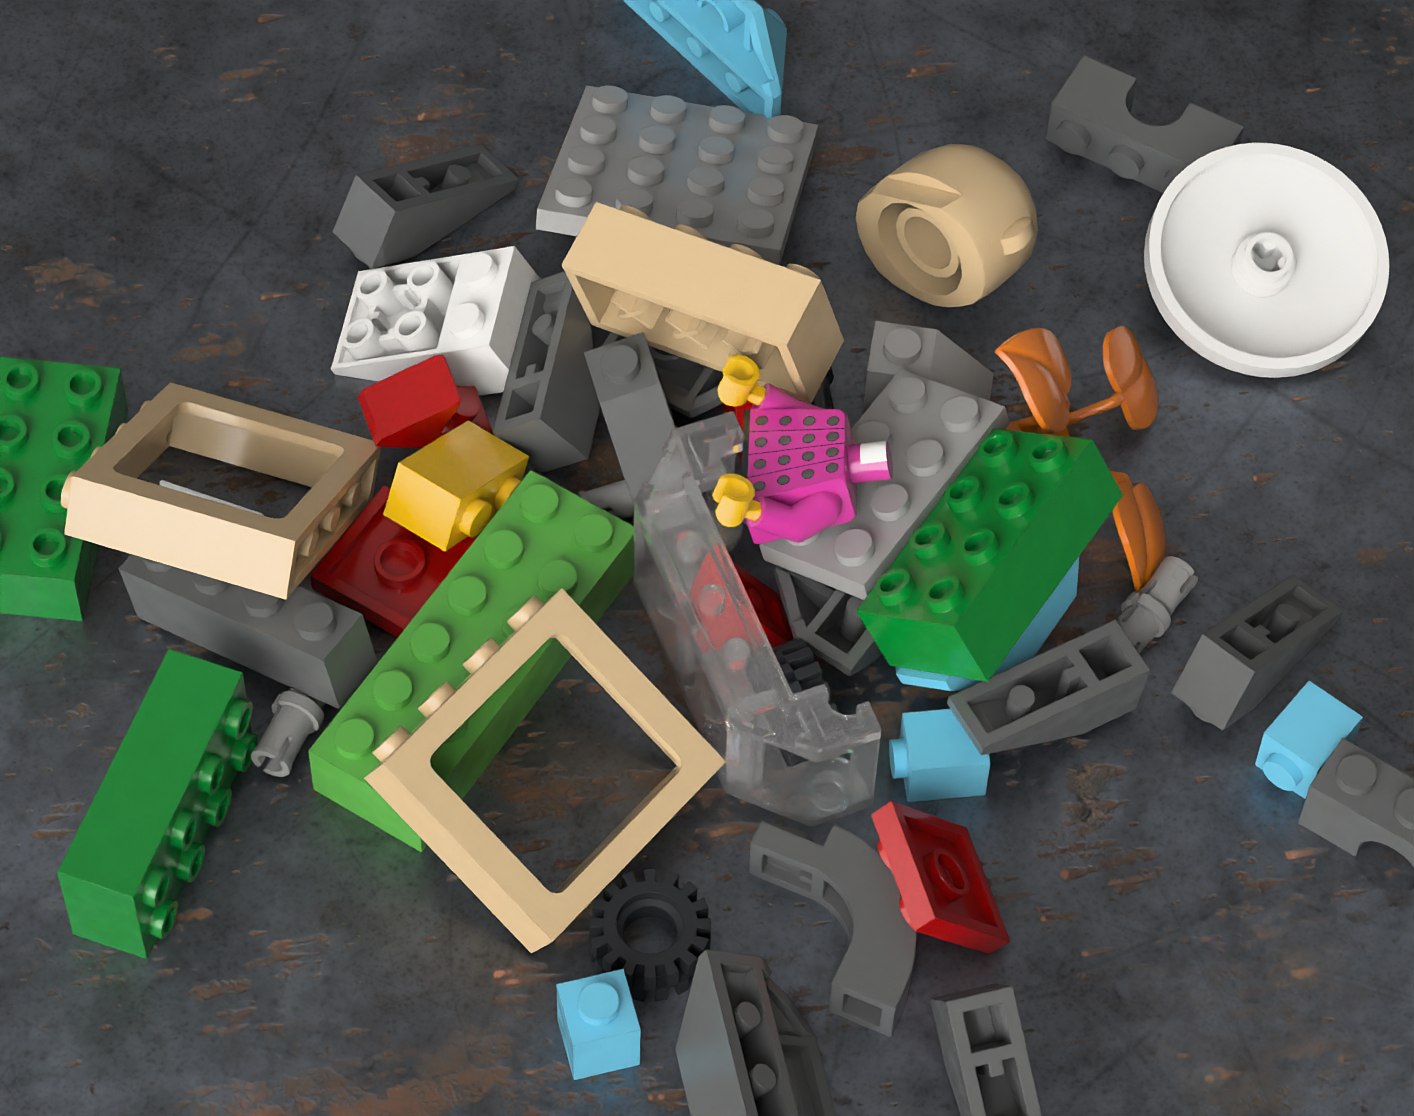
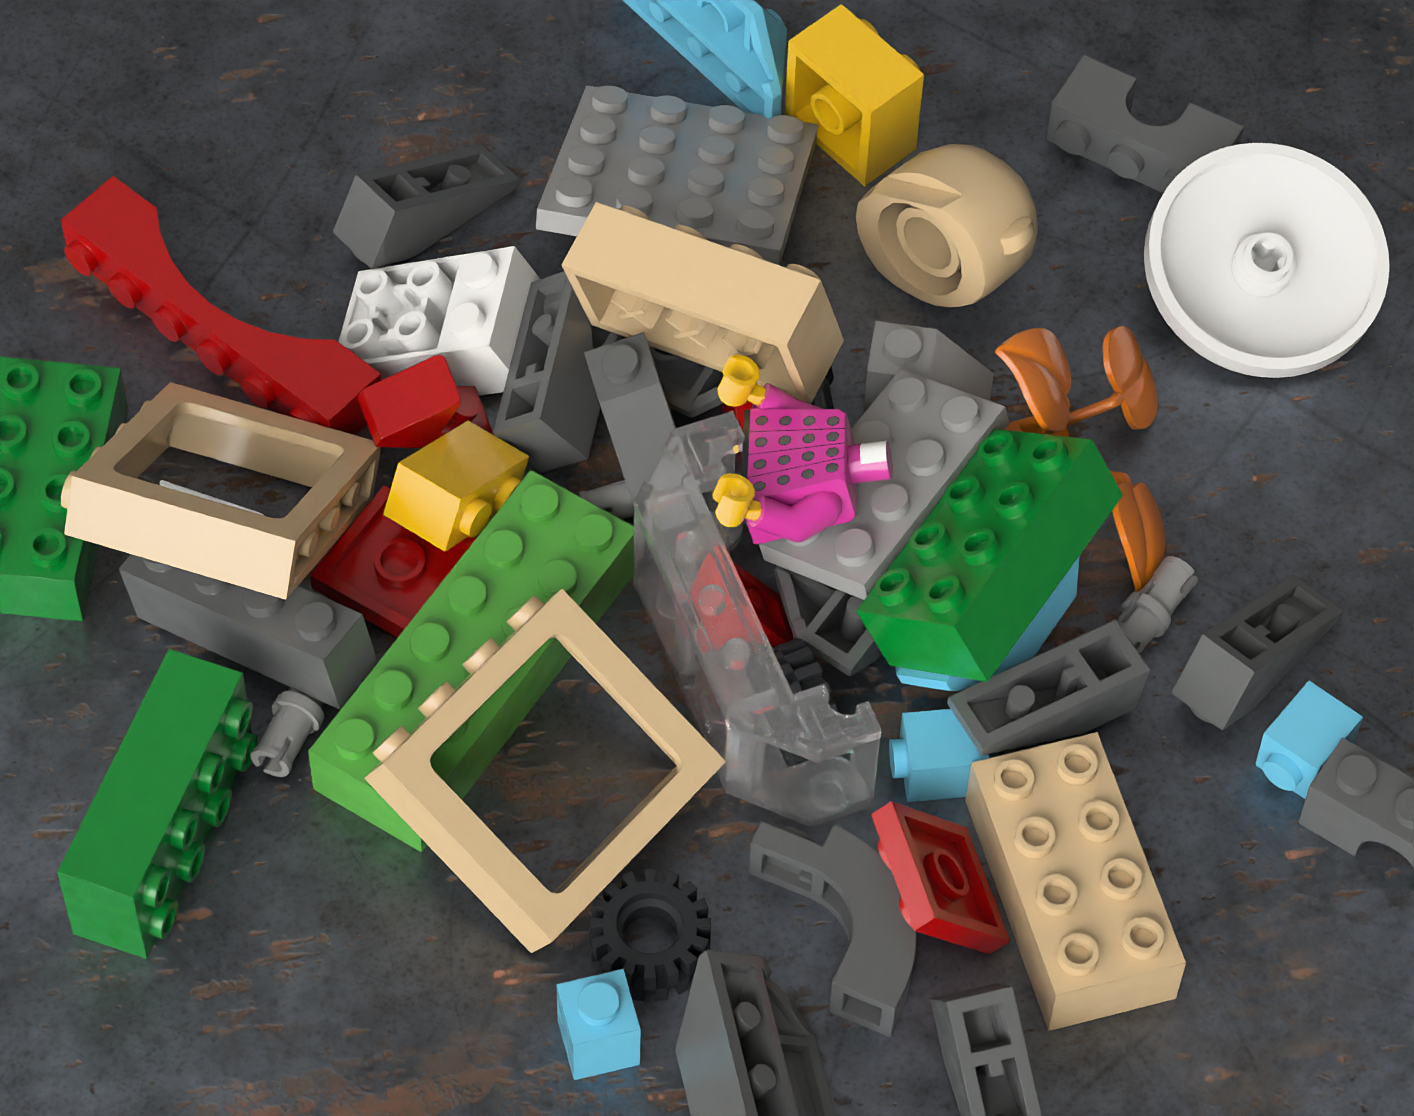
none -> red arch [61,176,381,435]
none -> yellow brick [784,4,924,186]
none -> tan brick [965,732,1186,1031]

